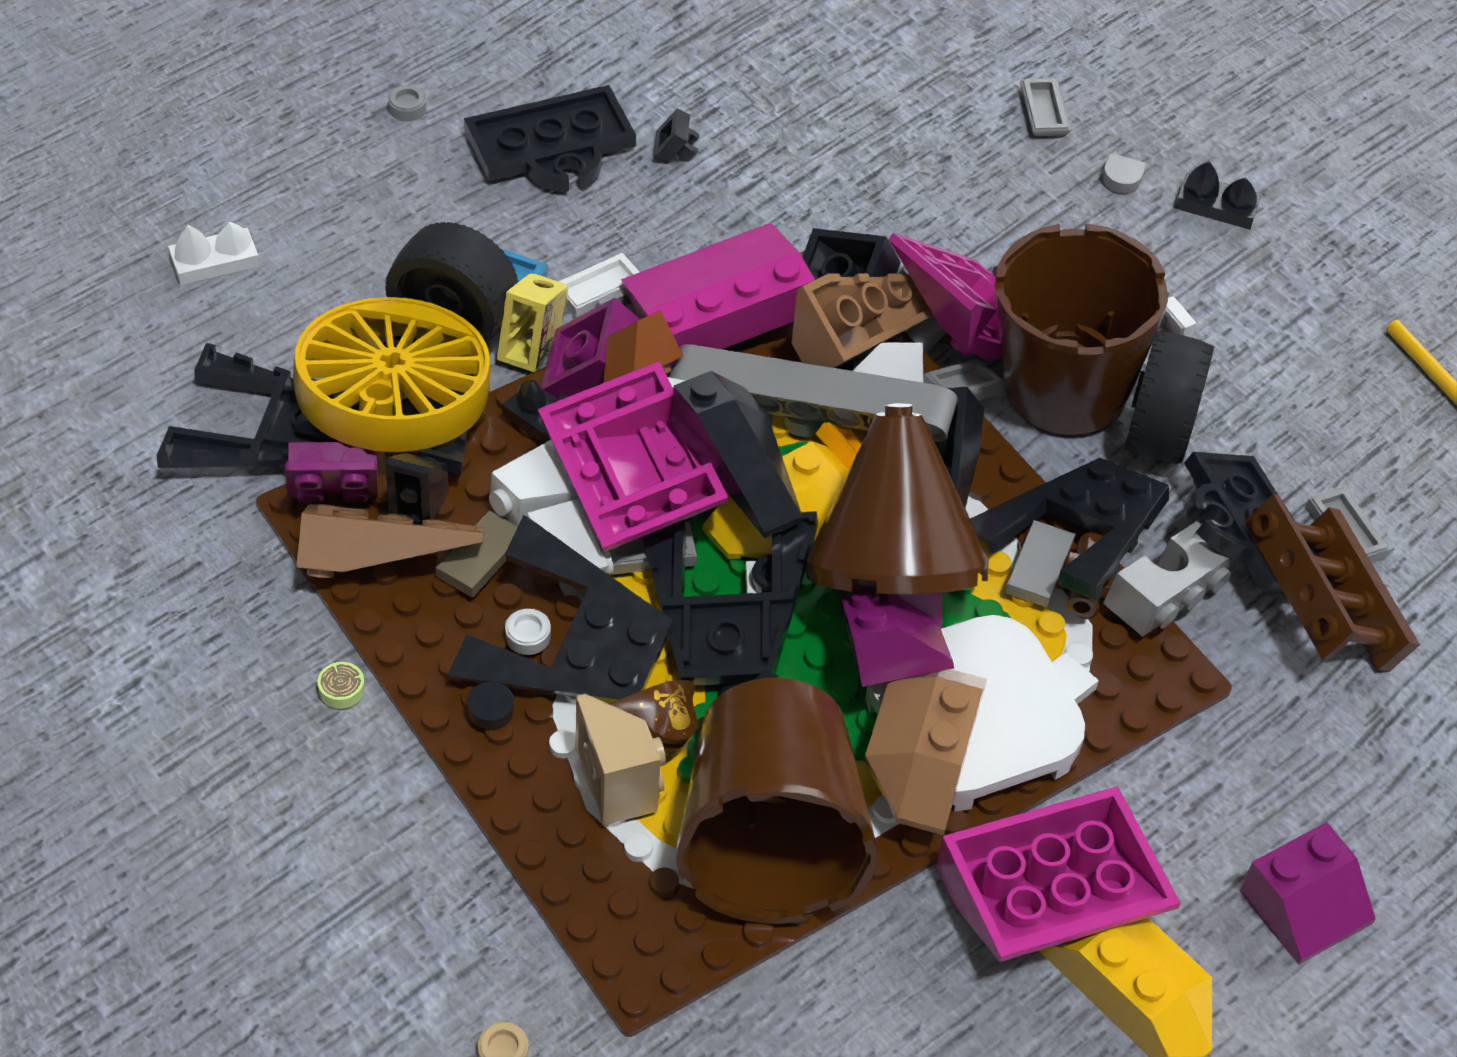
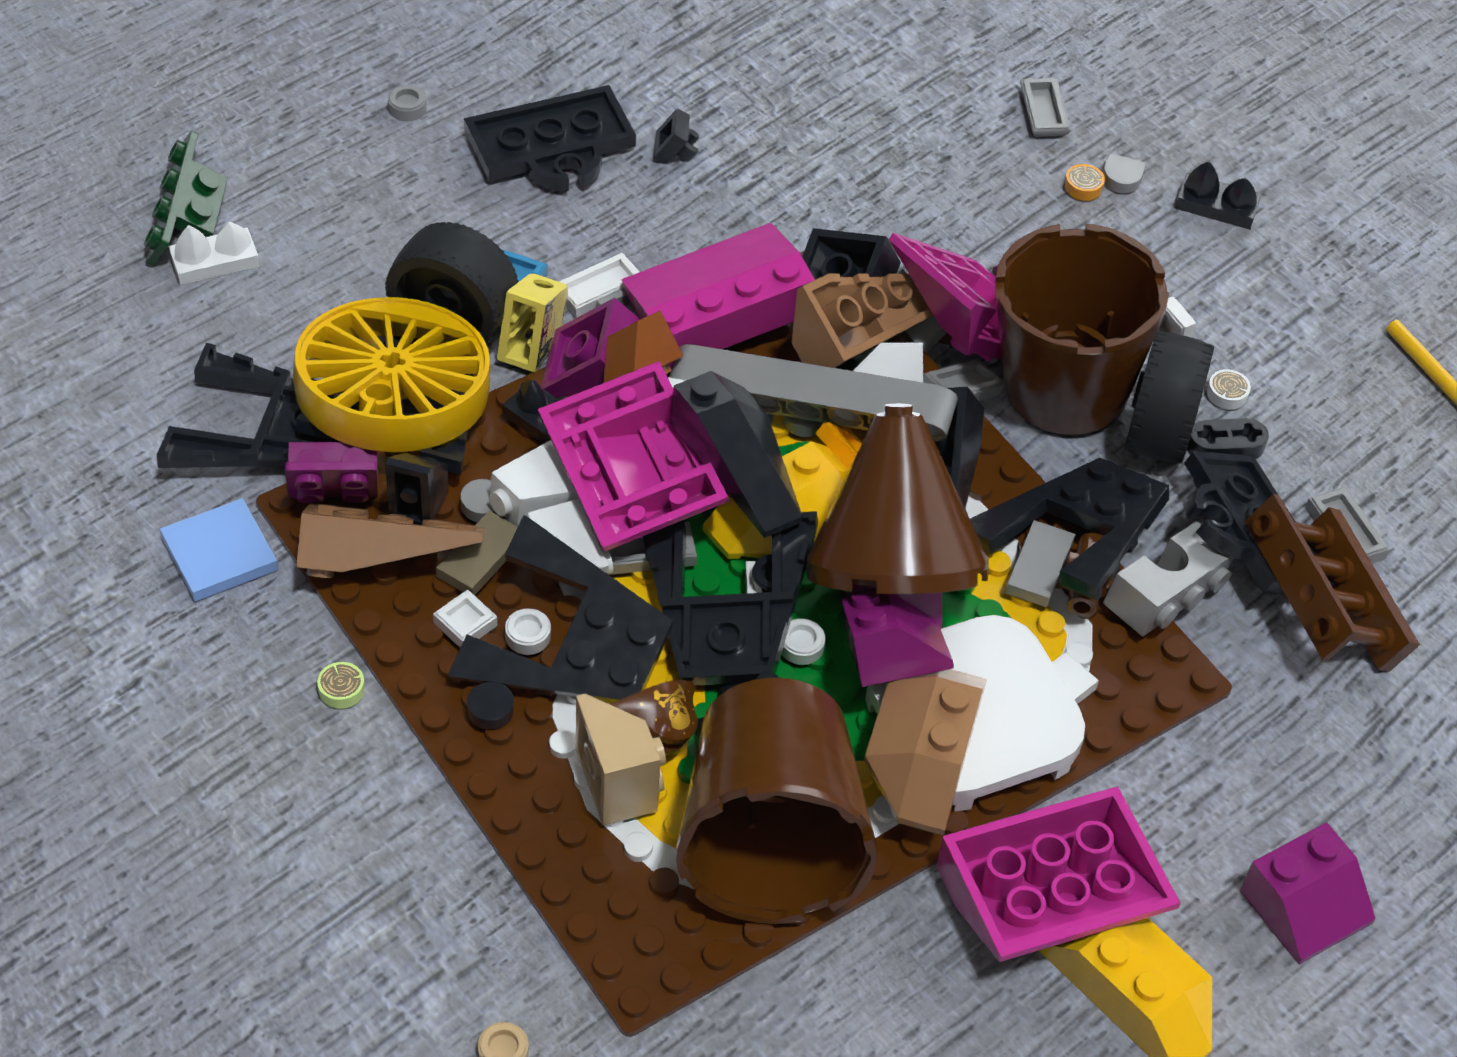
none -> bracket [144,130,228,266]
none -> light blue tile [160,498,278,602]
none -> white tile [433,589,498,648]
none -> light grey tile [461,479,500,522]
none -> white tile [782,619,825,665]
none -> tile [1064,164,1105,201]
none -> black beam [1187,418,1269,459]
none -> tile [1207,369,1251,410]

